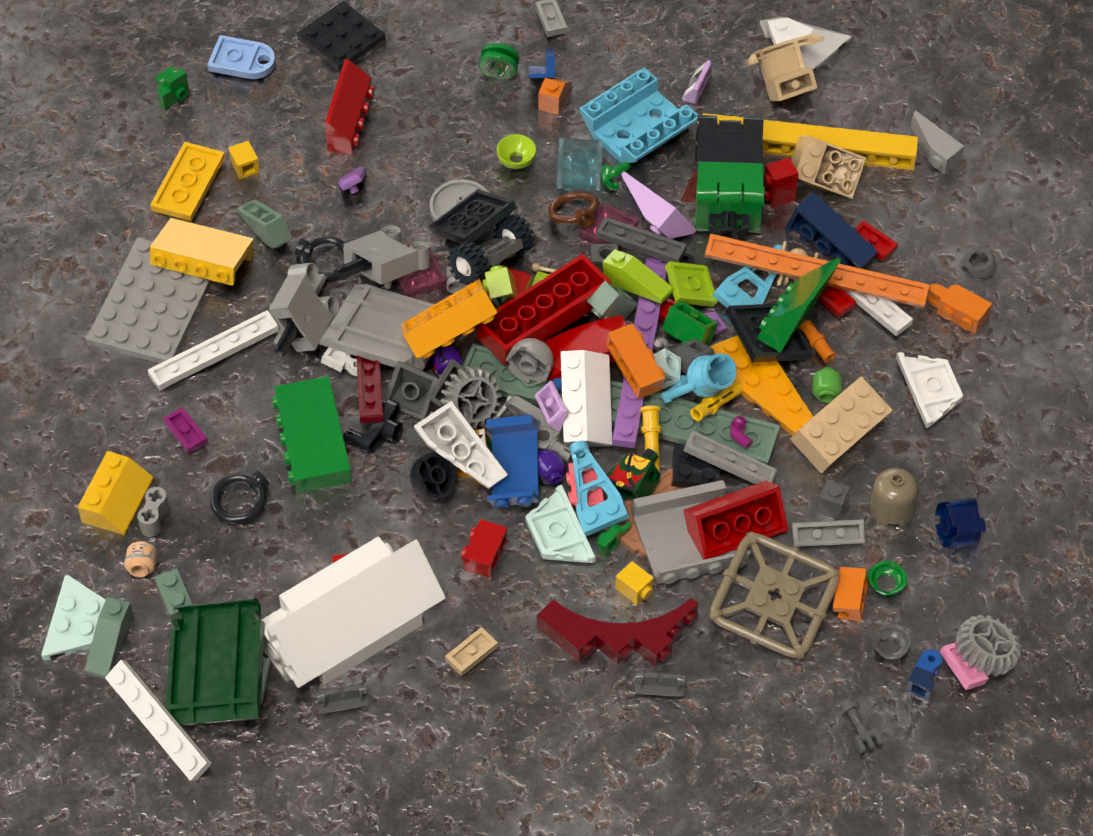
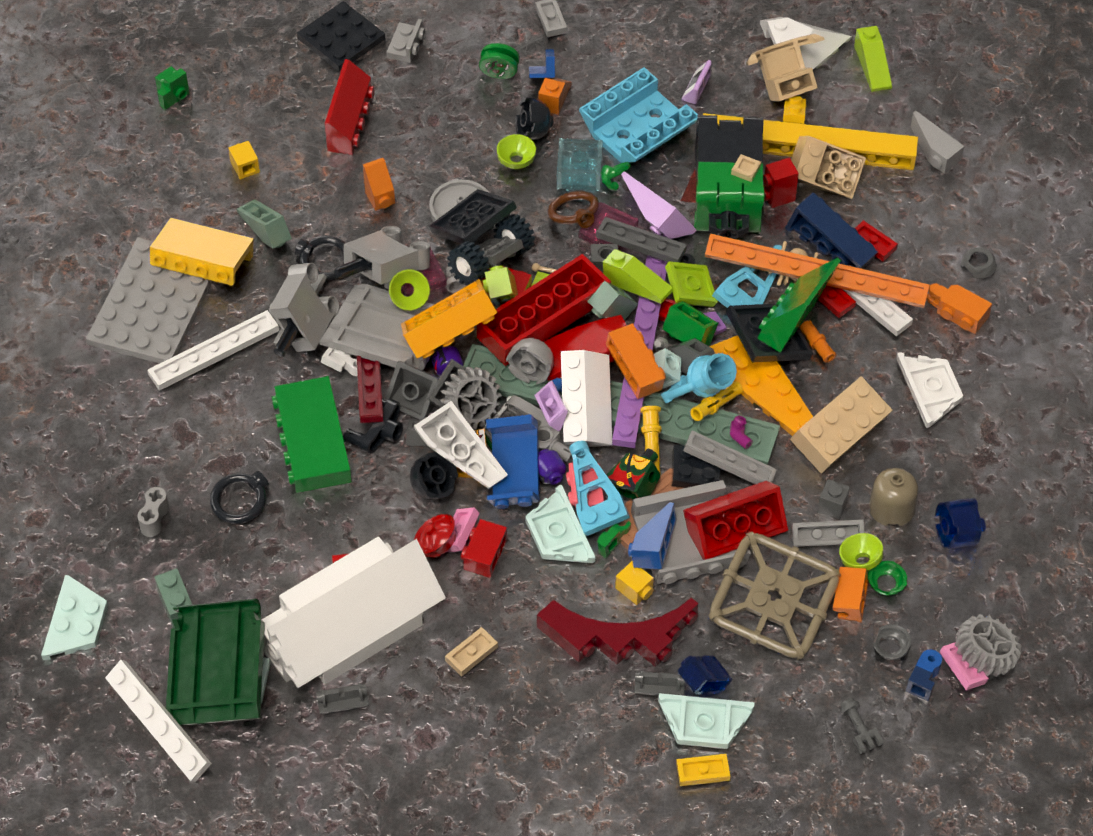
yellow slope [78,451,154,535] -> none
sand green slope [85,597,134,678] -> none
light nougat head [124,541,157,577] -> none
yellow plate [150,142,225,222] -> none
magenta plate [163,407,208,454] -> none
light blue plate [207,35,275,79] -> none
medium lavender piece [338,167,367,194] -> none
bright green head [812,367,842,403] -> none
none -> orange slope [363,158,395,211]
none -> light grey bracket [387,19,426,63]
none -> lime piece [389,269,430,311]
none -> red piece [414,514,456,557]
none -> bright pink plate [446,507,480,552]
none -> black cylinder [515,97,554,141]
none -> slope [628,502,677,569]
none -> light aqua wing [658,693,754,749]
none -> yellow plate [676,754,730,786]
none -> clear blue brick [677,655,733,695]
none -> tan tile [731,154,761,182]
none -> yellow plate [783,96,806,124]
none -> lime piece [839,533,883,570]
none -> lime slope [854,26,892,92]

